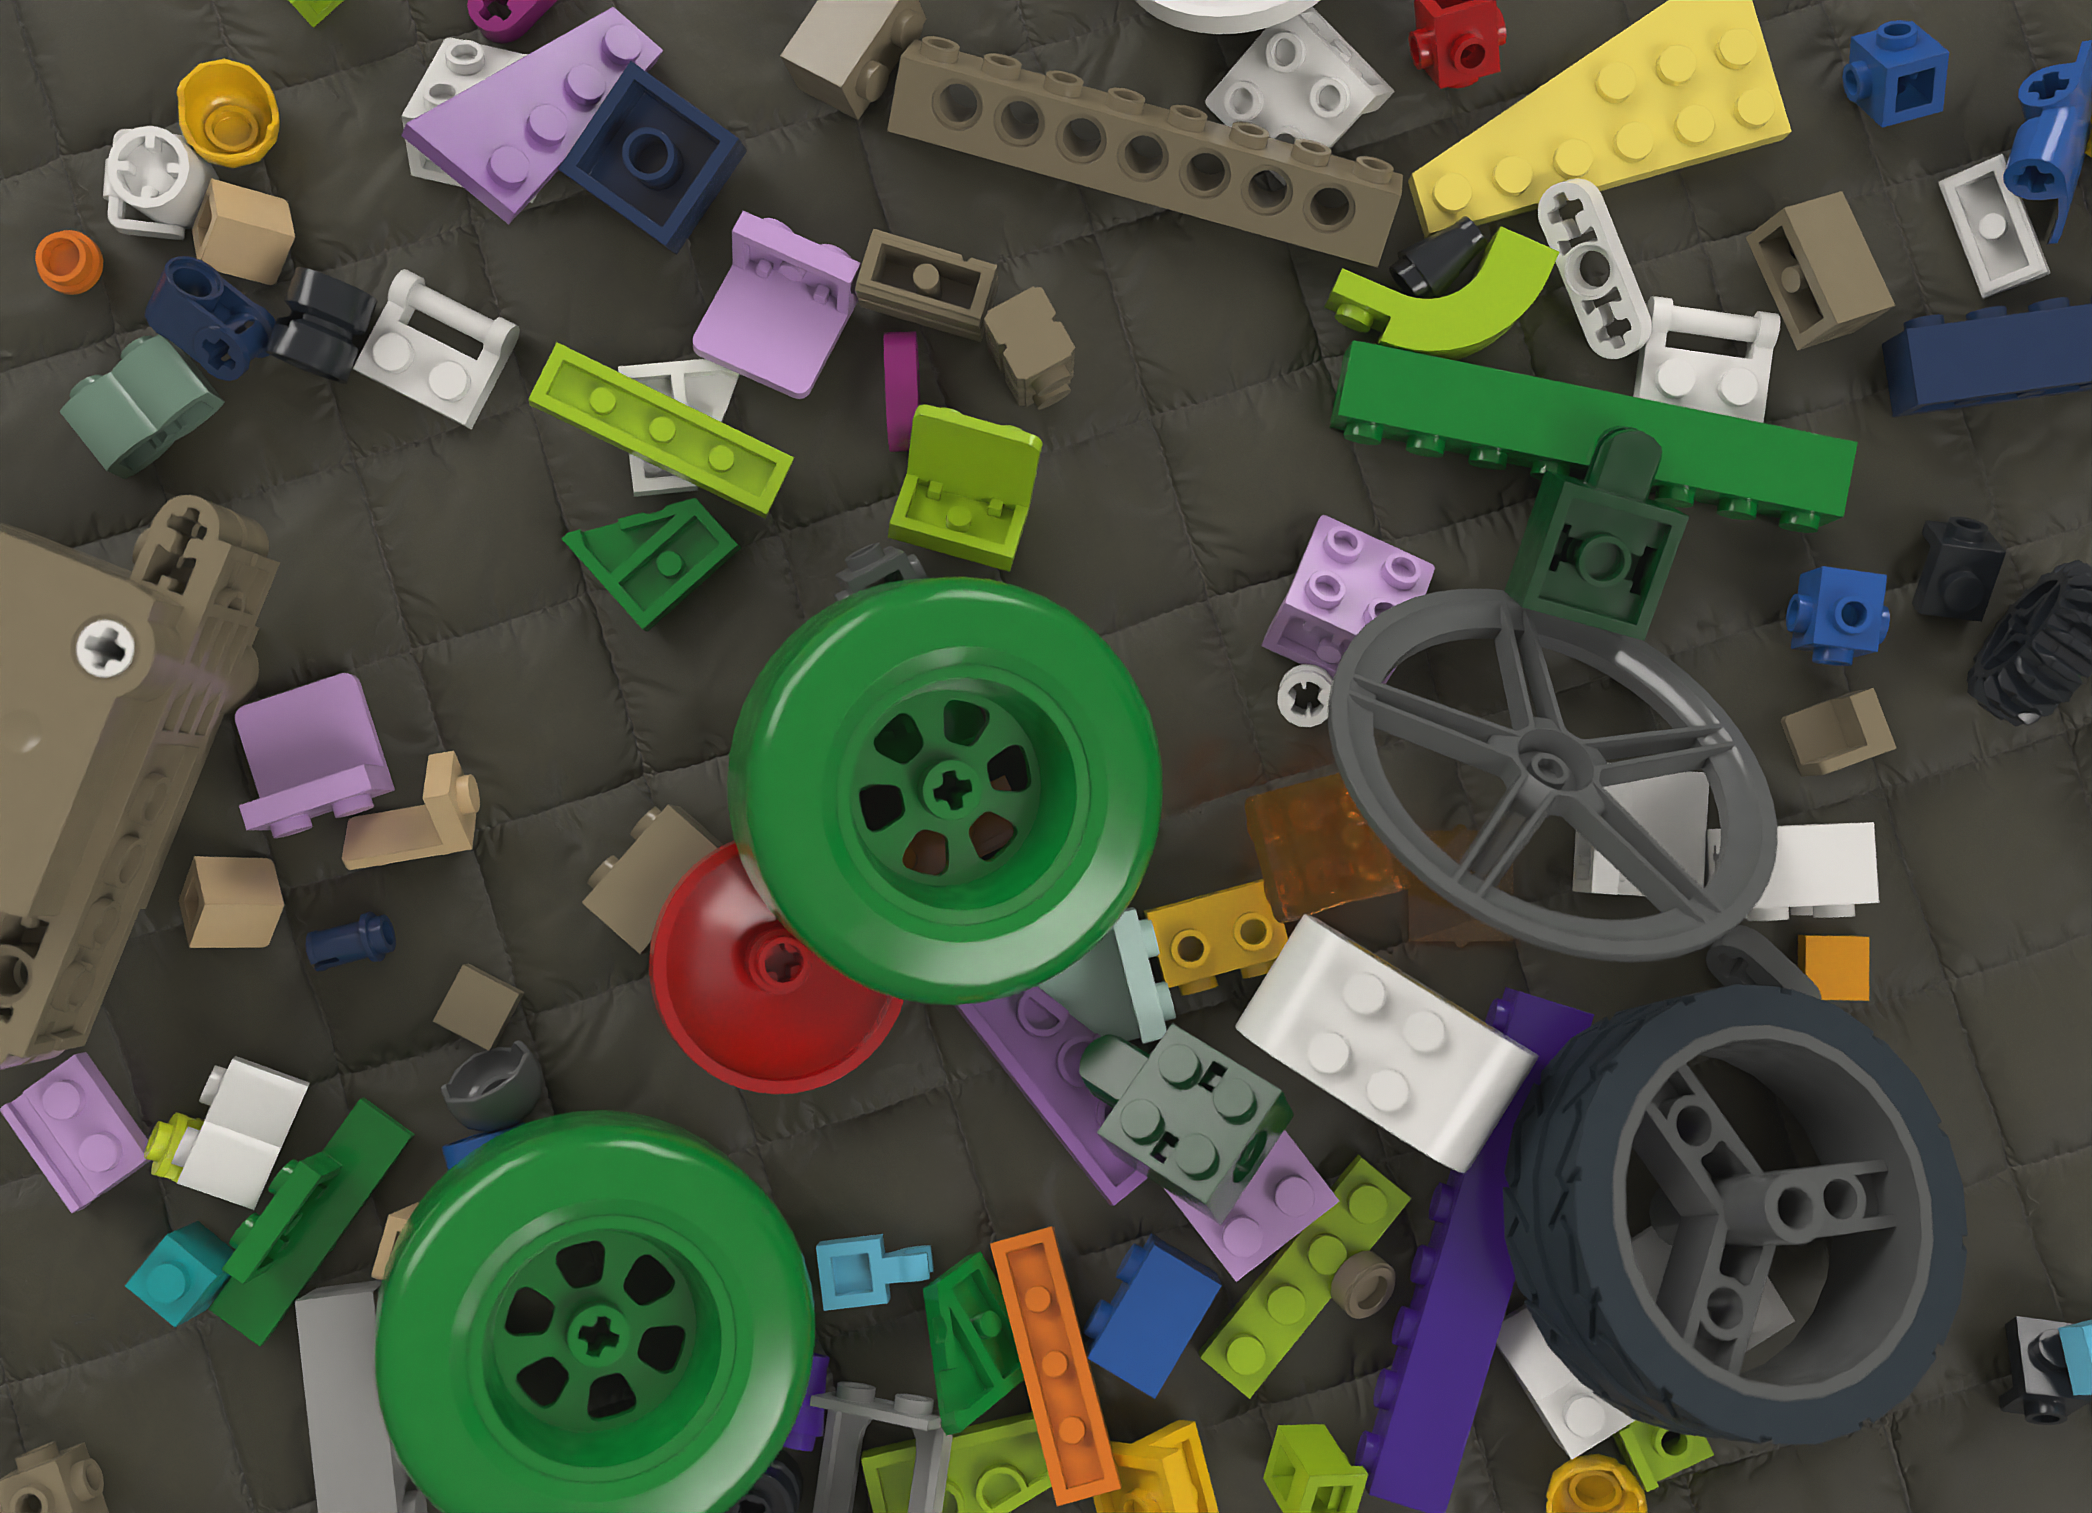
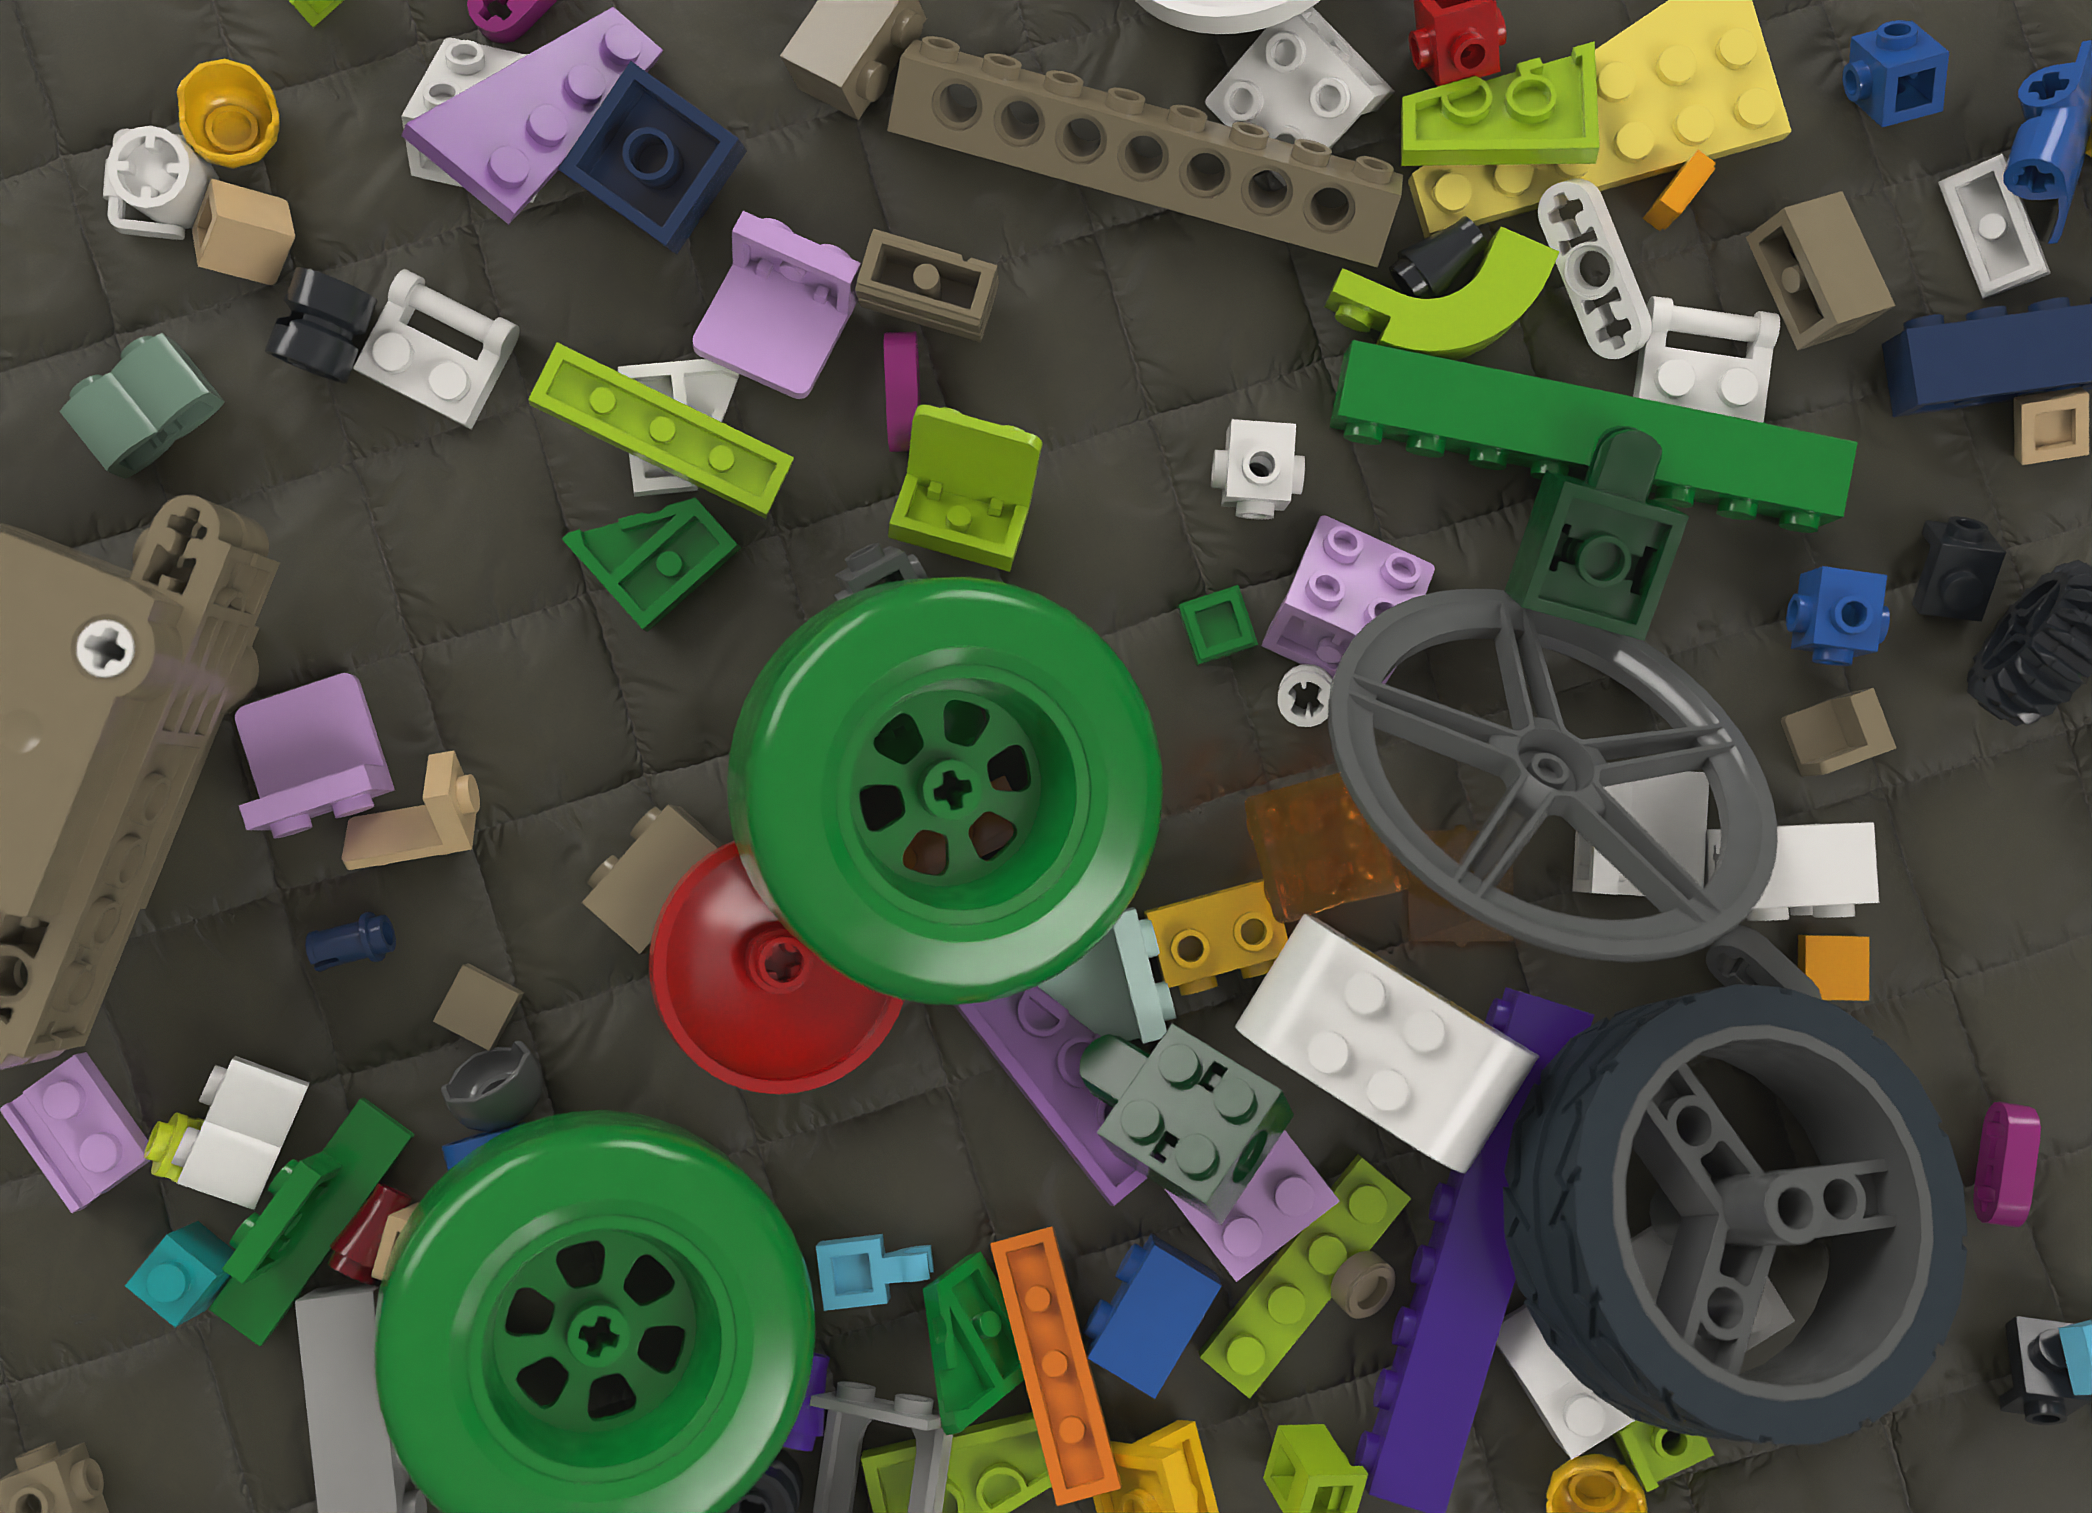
orange plate [35,230,103,295] -> none
dark blue piece [145,256,276,381] -> none
tan panel [179,856,284,948] -> none
dark tan brick [984,286,1075,409] -> none
none -> dark red cone [328,1183,413,1285]
none -> green tile [1177,585,1258,666]
none -> white brick [1211,419,1305,520]
none -> lime wing [1401,41,1600,166]
none -> light orange tile [1642,150,1716,231]
none -> magenta beam [1973,1101,2041,1228]
none -> tan plate [2014,387,2089,465]

